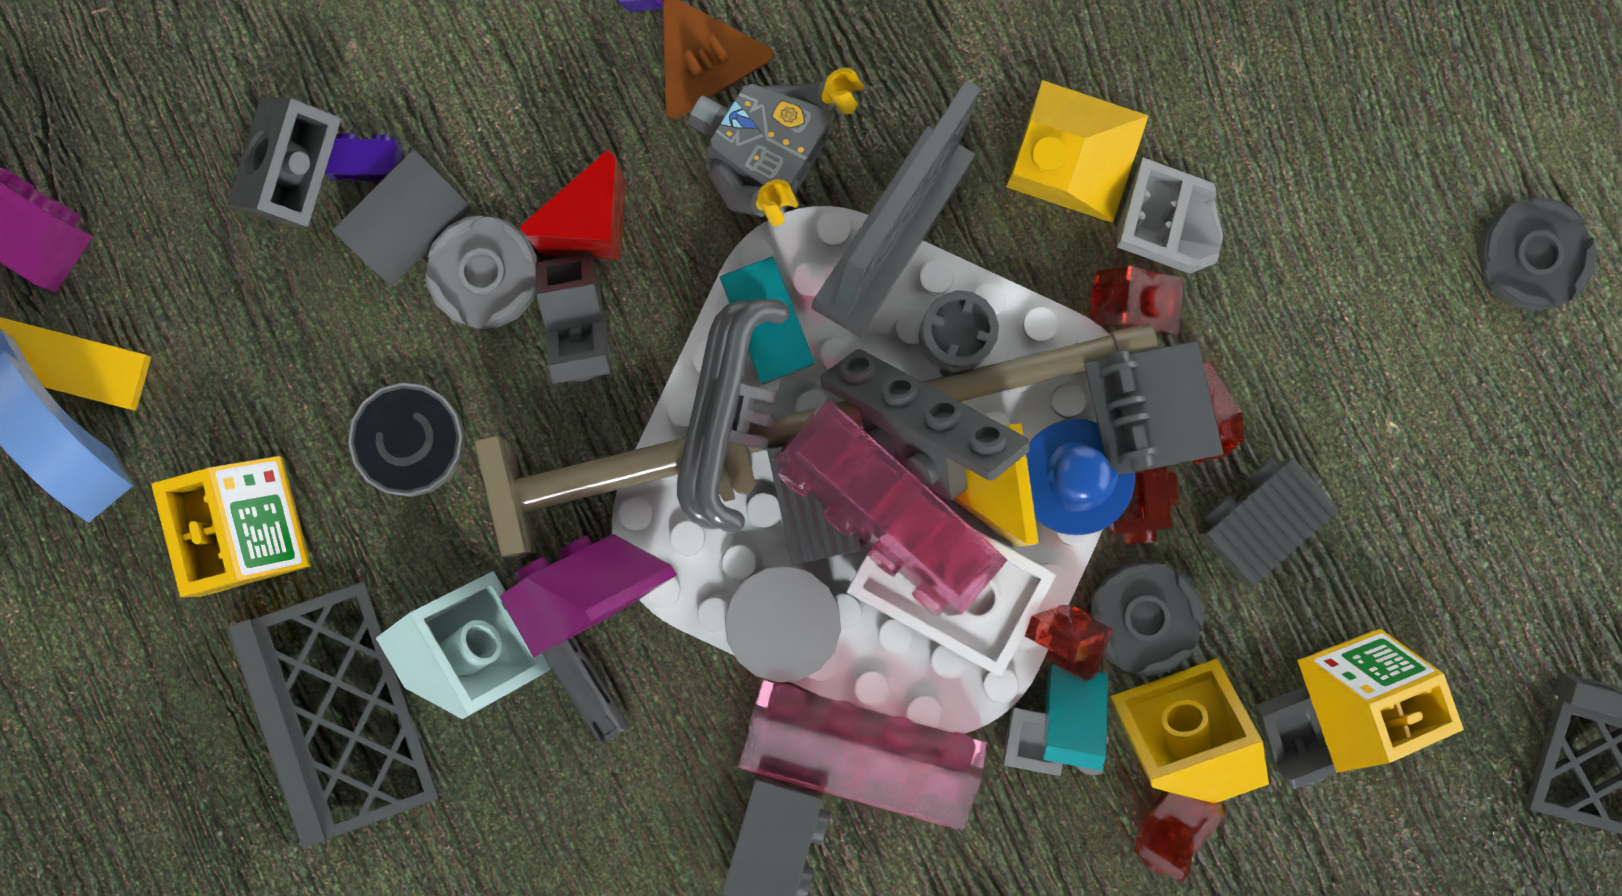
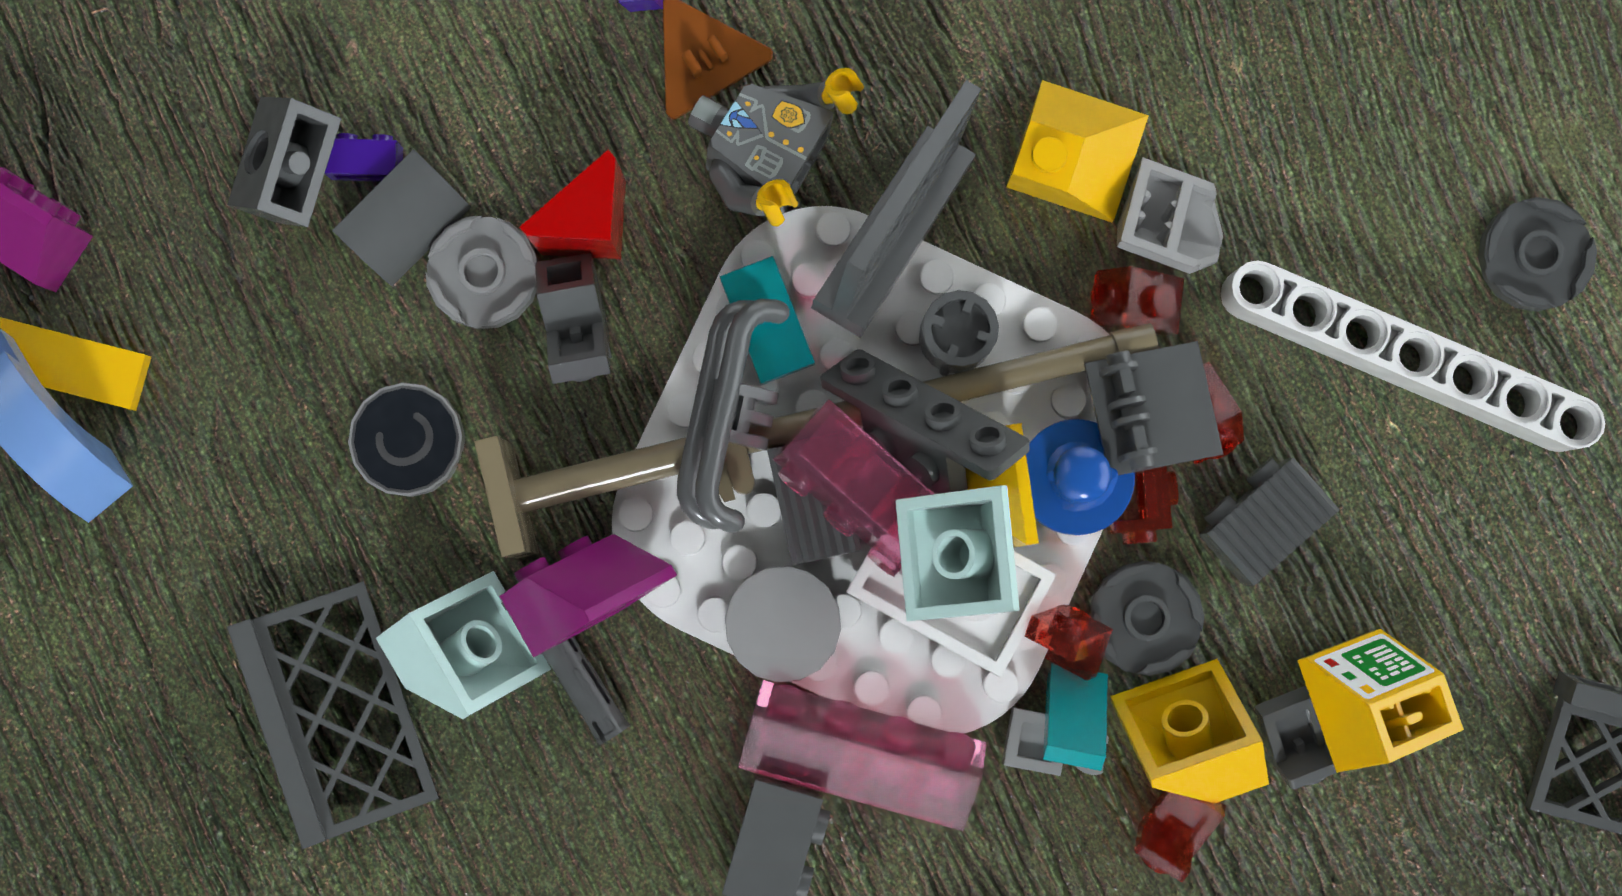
slope [151,456,311,597] -> none
none -> light aqua slope [895,485,1020,621]
none -> white beam [1221,260,1605,452]

